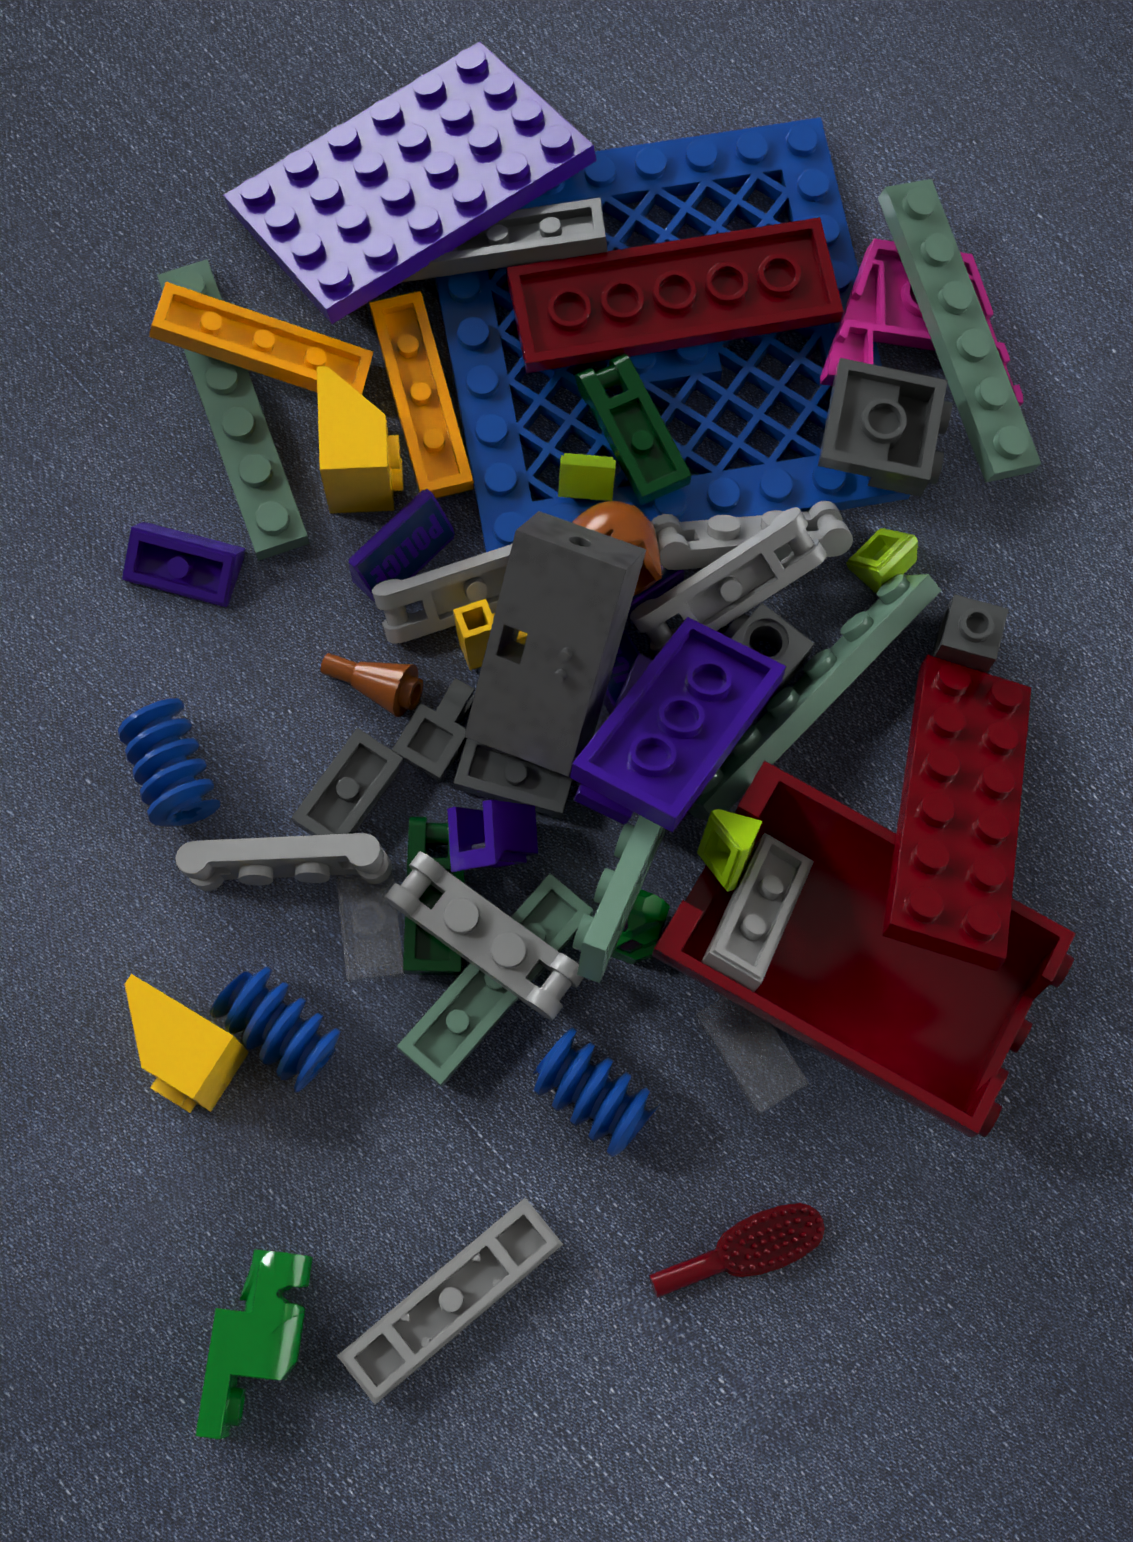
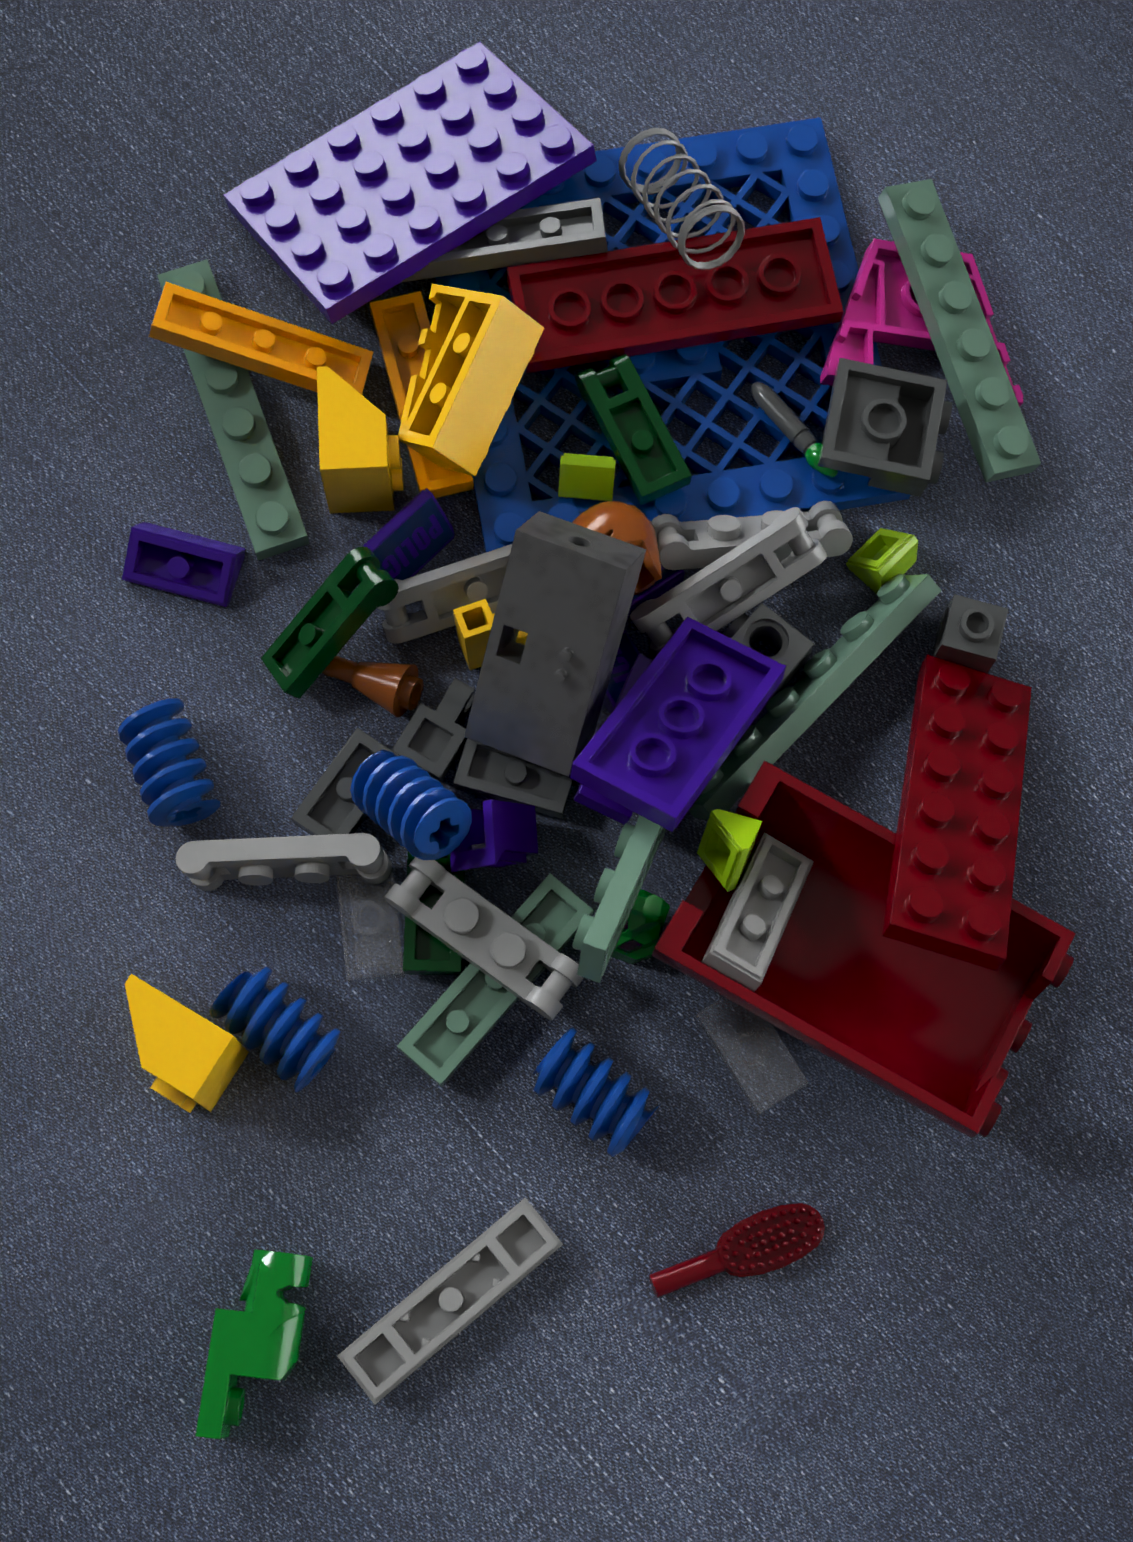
none -> dark green plate [261,546,399,699]
none -> blue piece [350,749,472,860]
none -> yellow wedge [398,284,544,477]
none -> light grey piece [618,128,745,270]
none -> dark grey piece [751,382,838,477]

